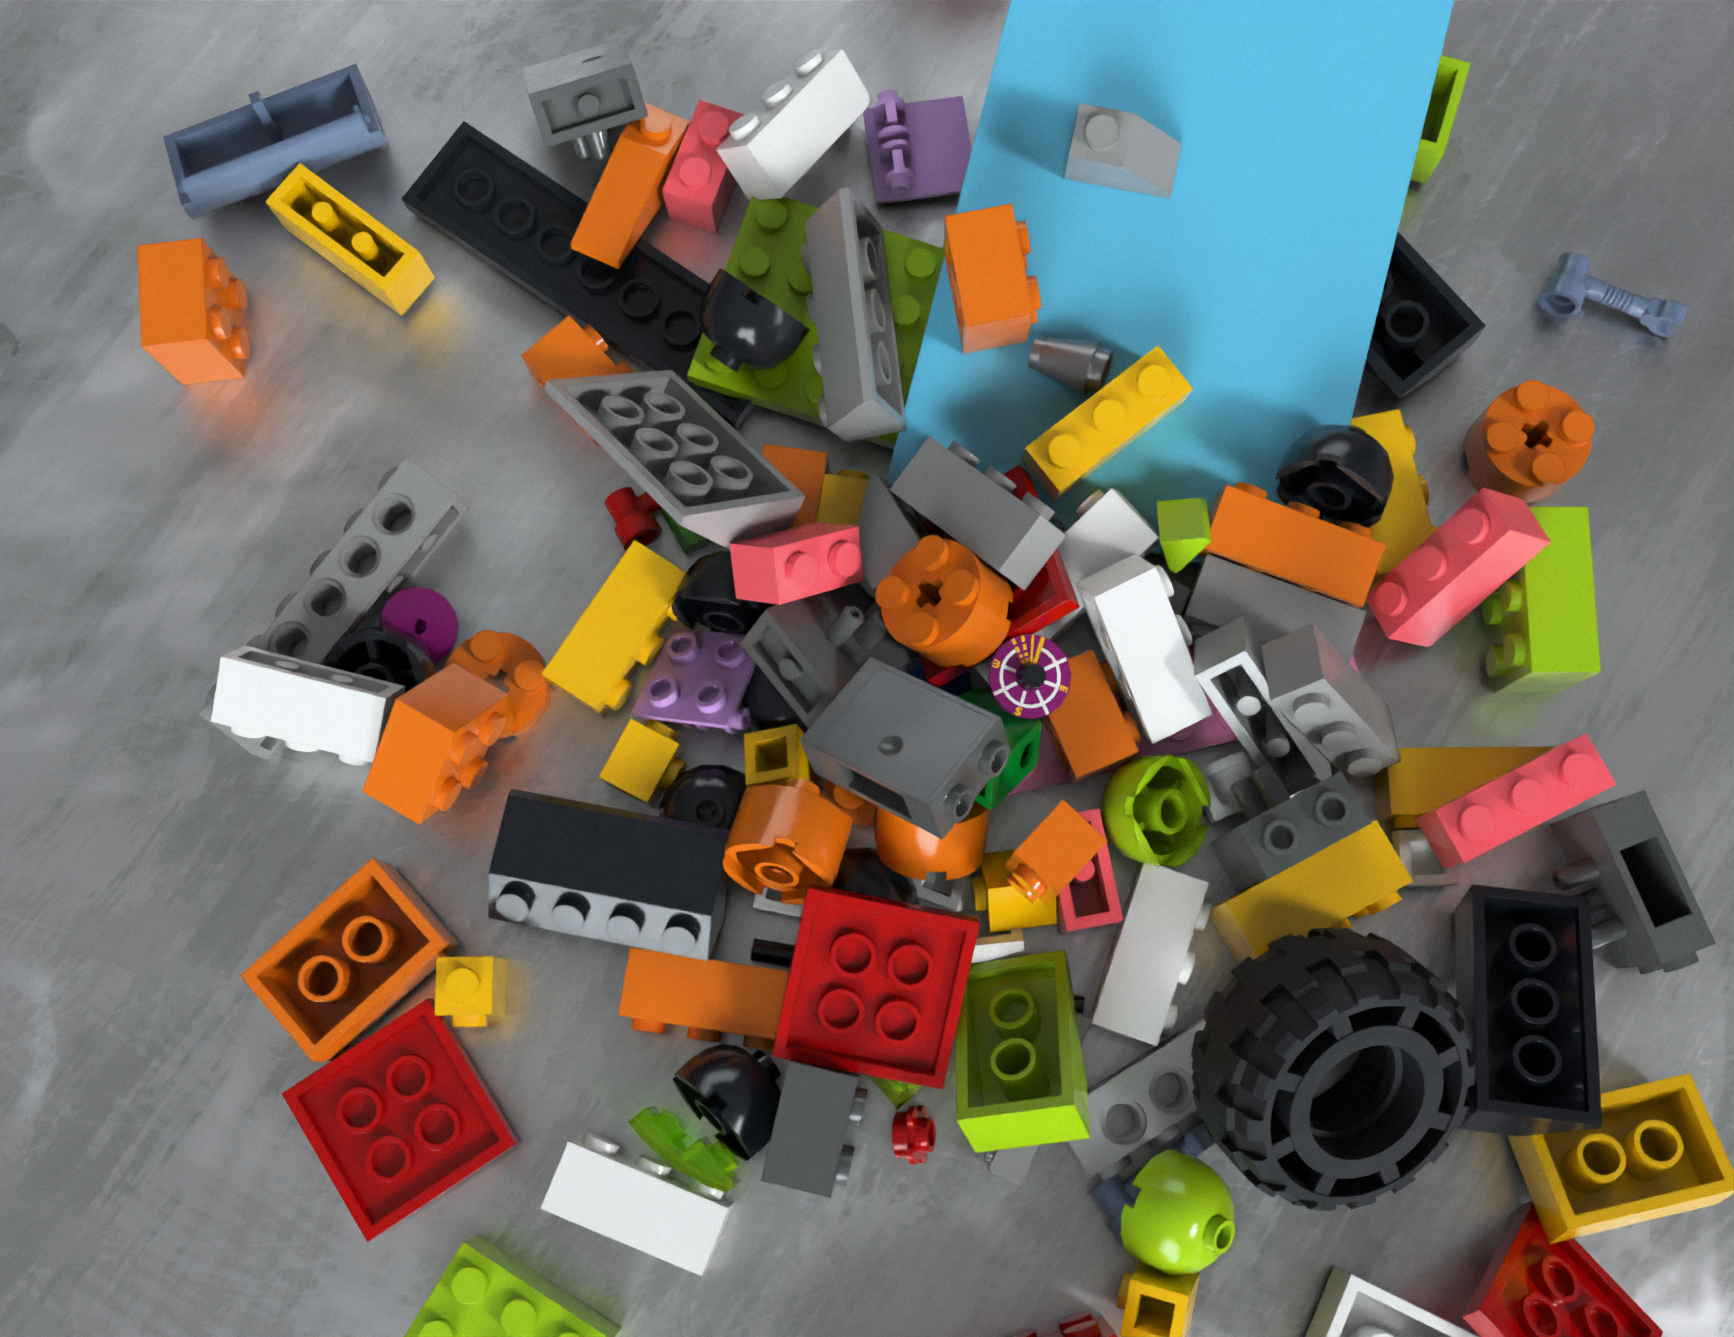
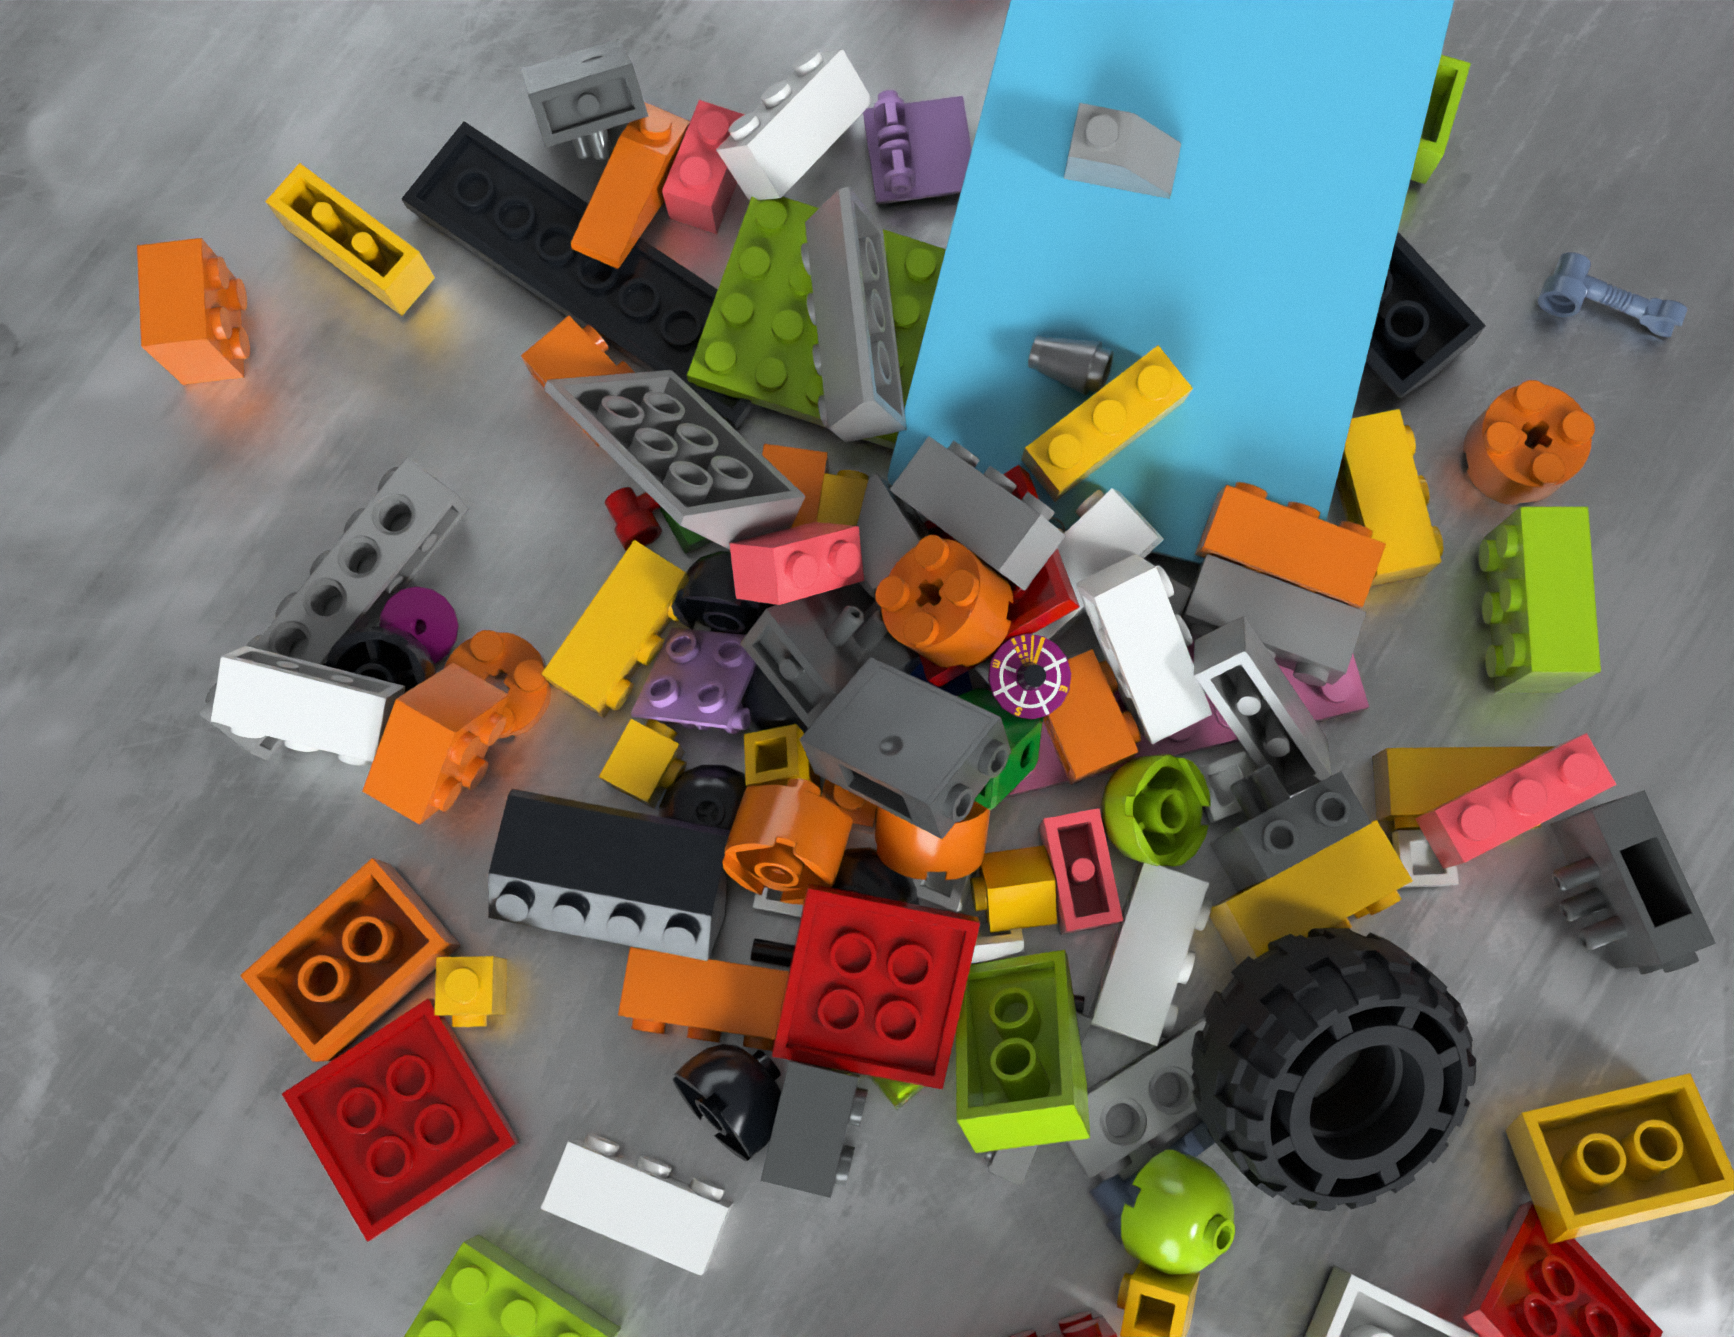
sand blue container [163,64,388,220] -> none
clear neon green slope [628,1106,741,1193] -> none
black cylinder [699,268,810,372] -> none
red plate [892,1105,936,1165] -> none
orange brick [943,203,1041,354] -> none
orange brick [1004,800,1108,905] -> none
lime slope [1156,498,1212,573] -> none
light grey brick [1261,623,1401,781] -> none
black cylinder [1275,424,1394,528] -> none
coral brick [1366,487,1551,647] -> none
black slope [1455,884,1602,1136] -> none

